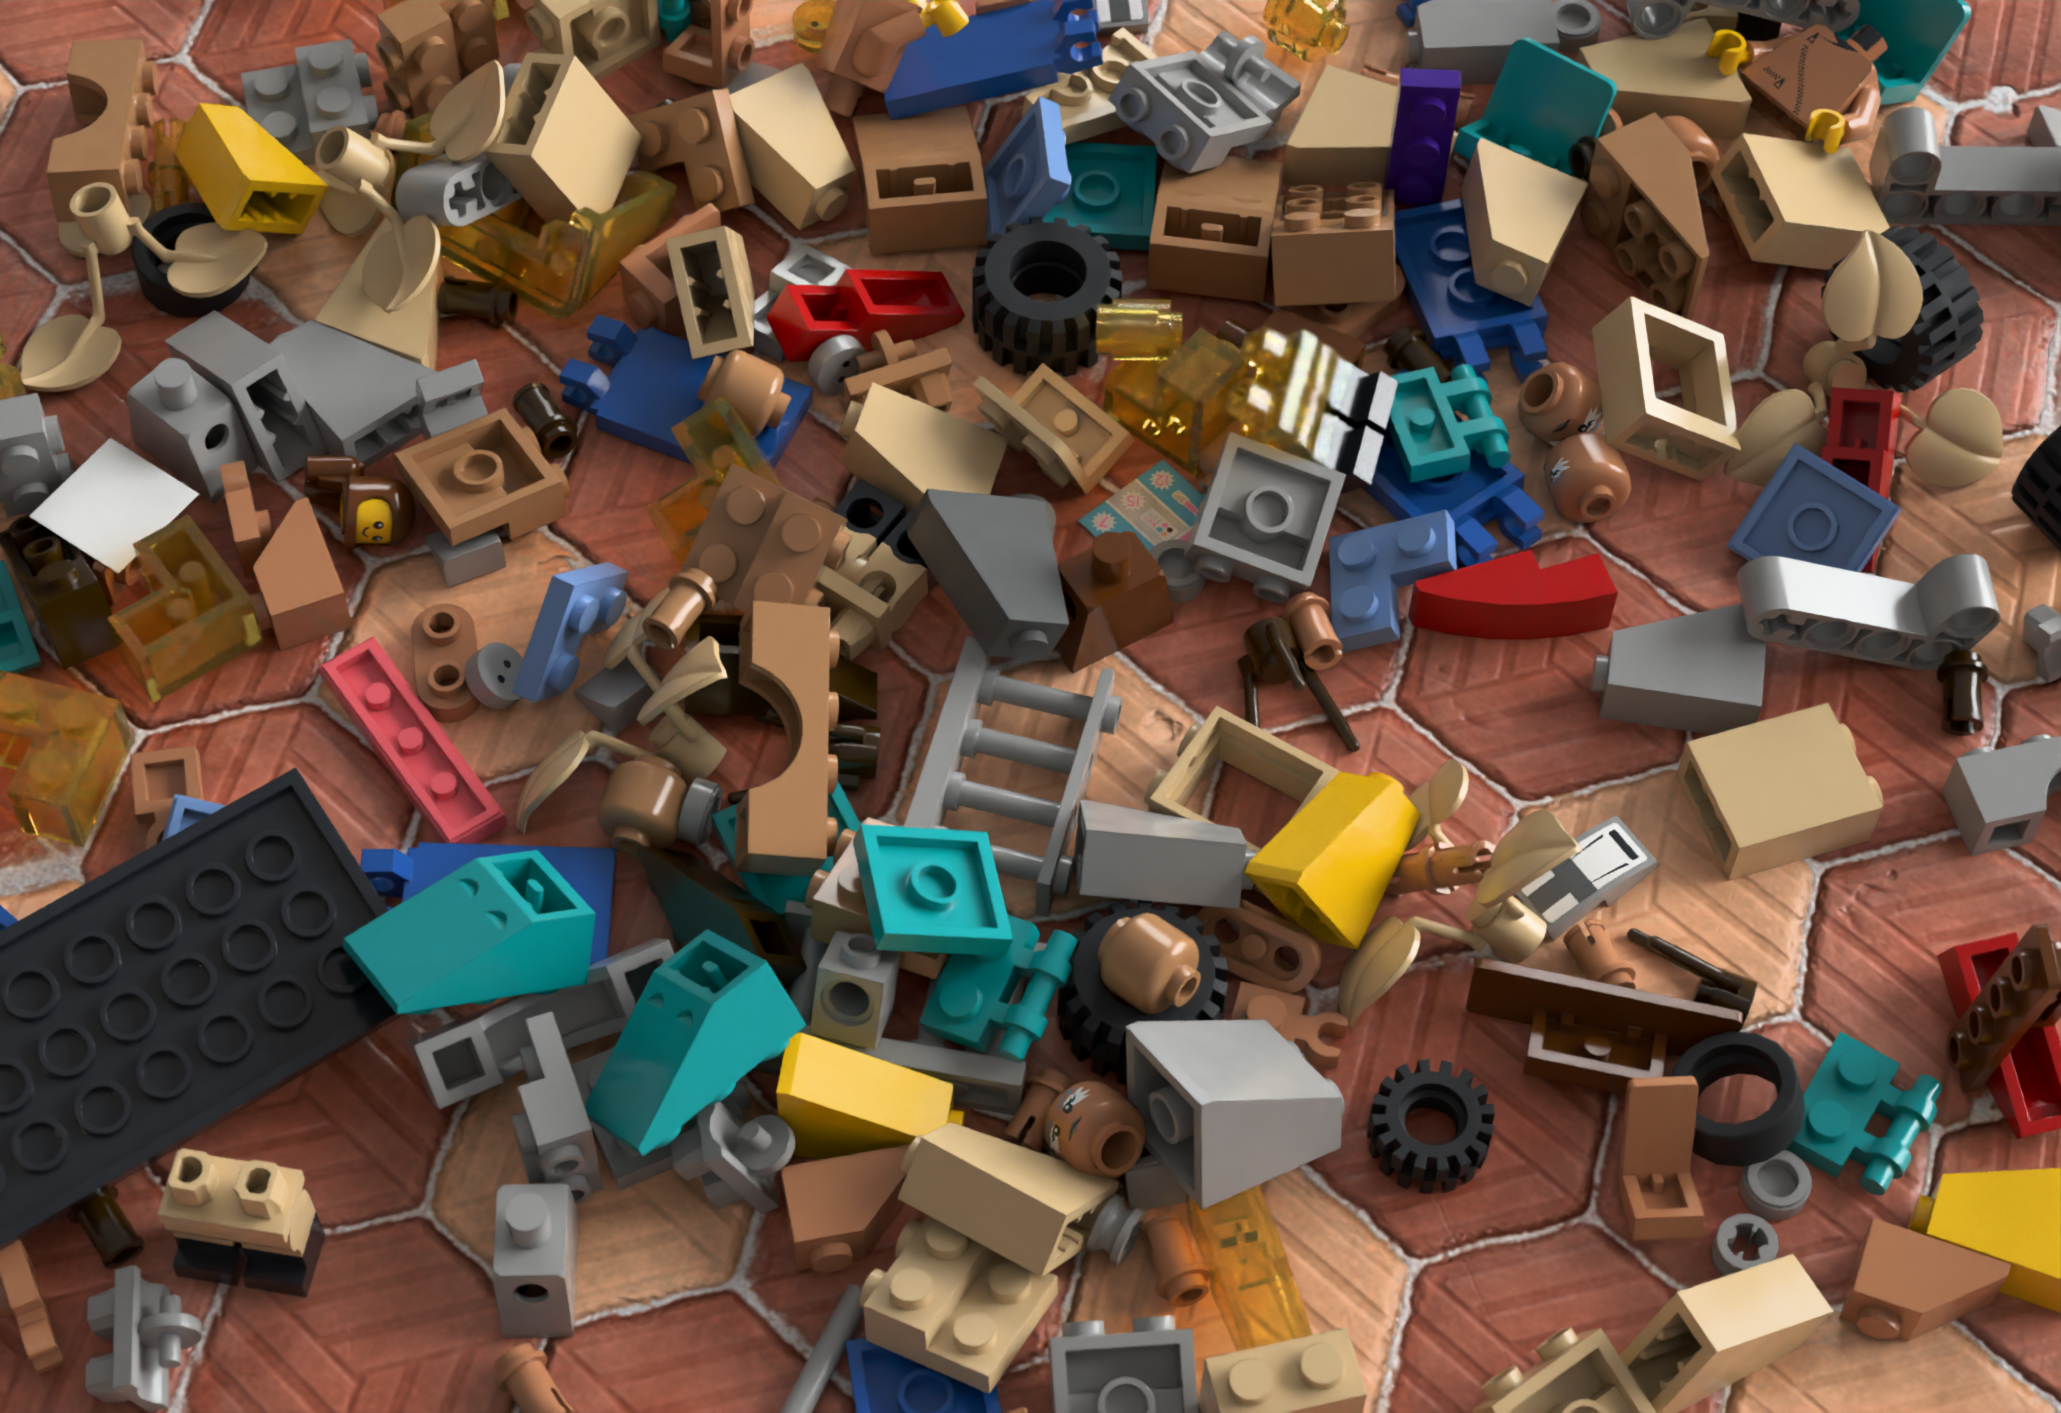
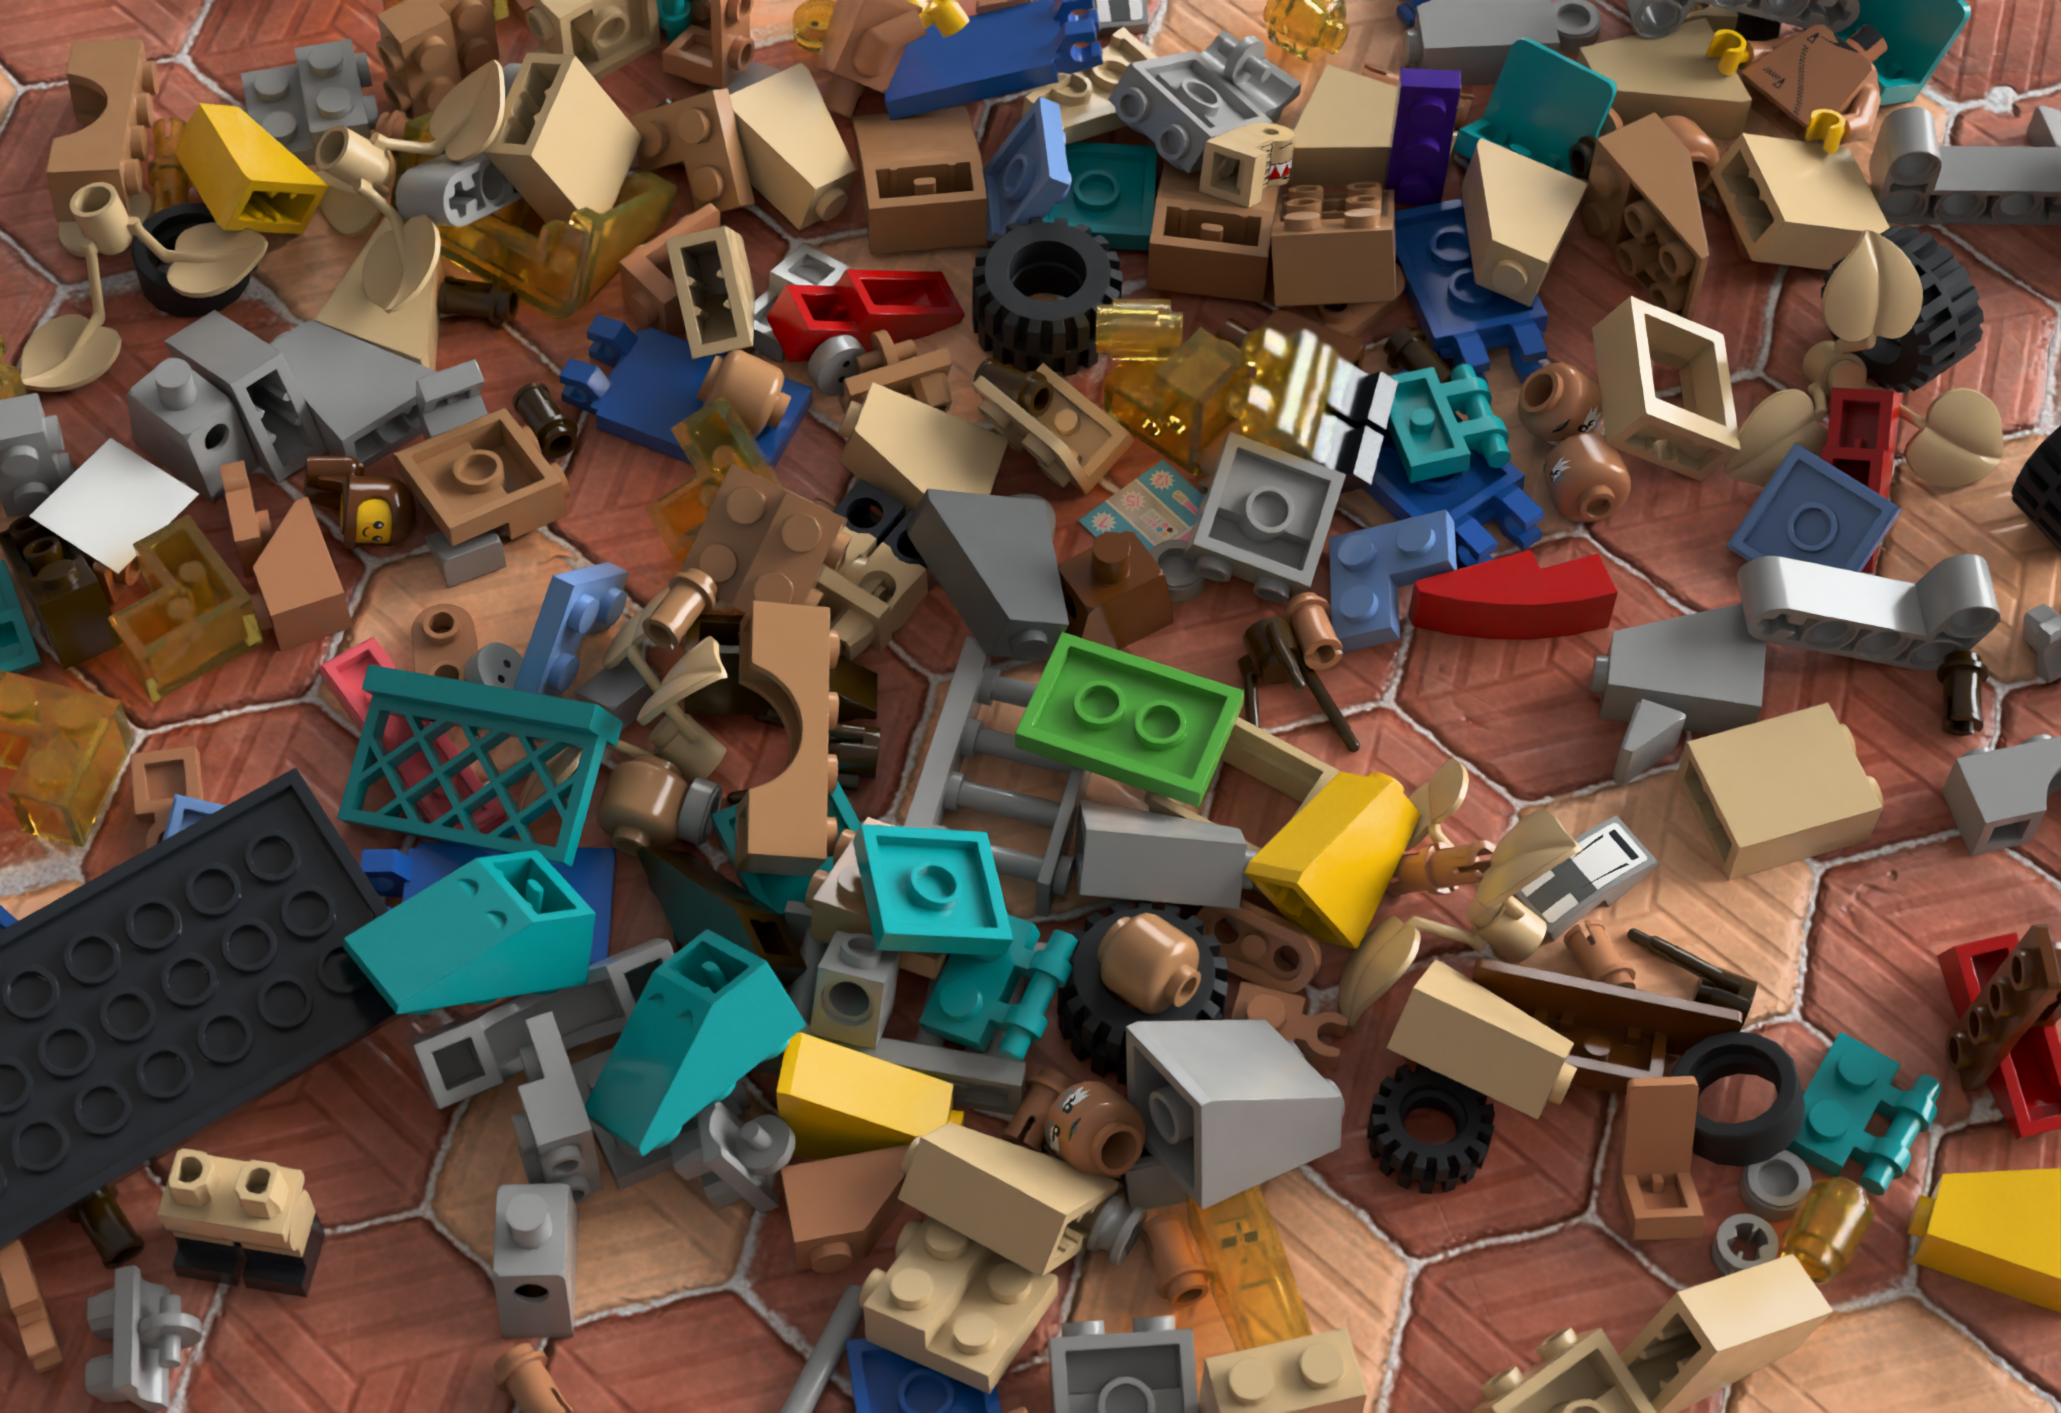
nougat slope [1839,1218,2010,1342] -> none
none -> teal fence [337,664,623,867]
none -> dark brown pin [973,358,1054,417]
none -> bright green plate [1015,632,1244,808]
none -> tan leg [1199,123,1295,208]
none -> tan slope [1387,960,1577,1119]
none -> light grey slope [1612,699,1686,786]
none -> clear yellow brick [1781,1177,1875,1283]

